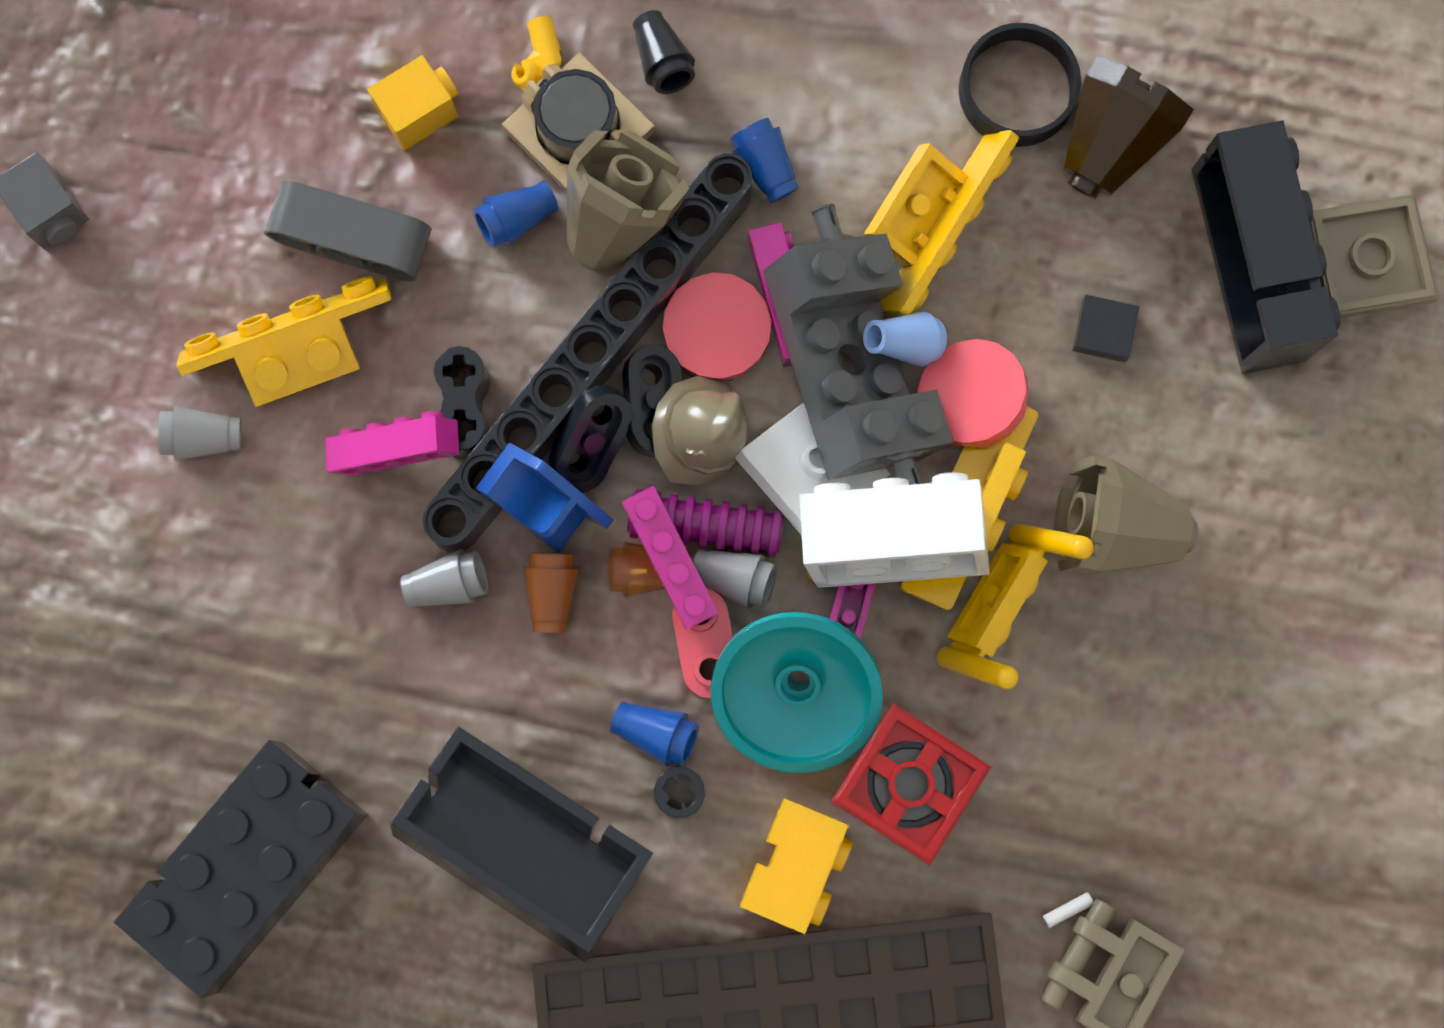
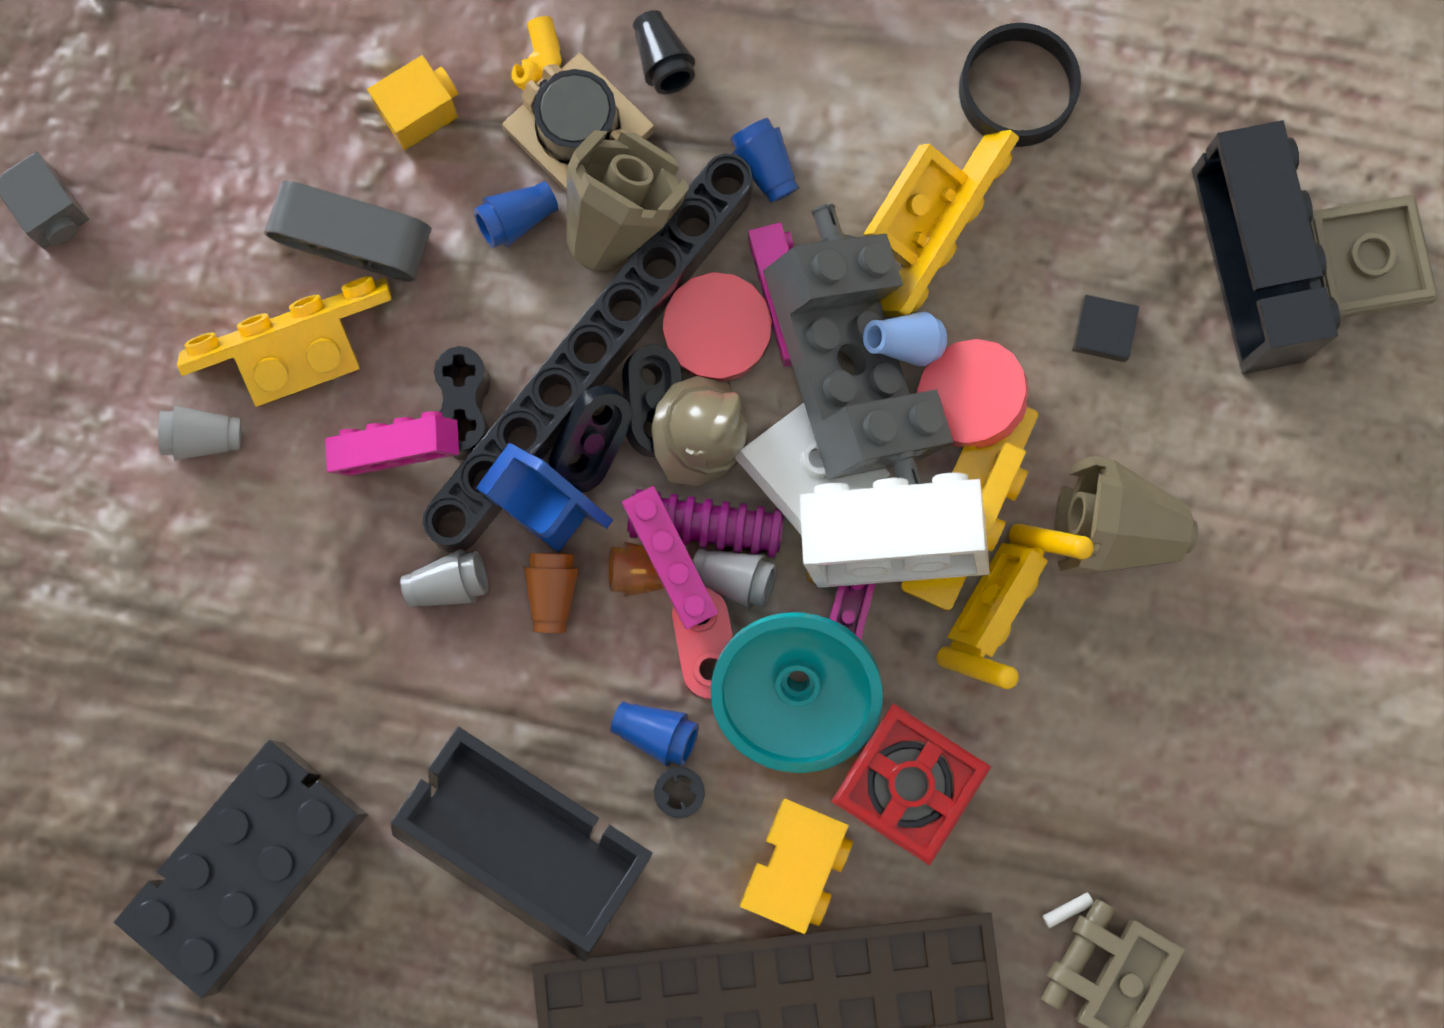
dark brown cone [1063,55,1194,199] -> none

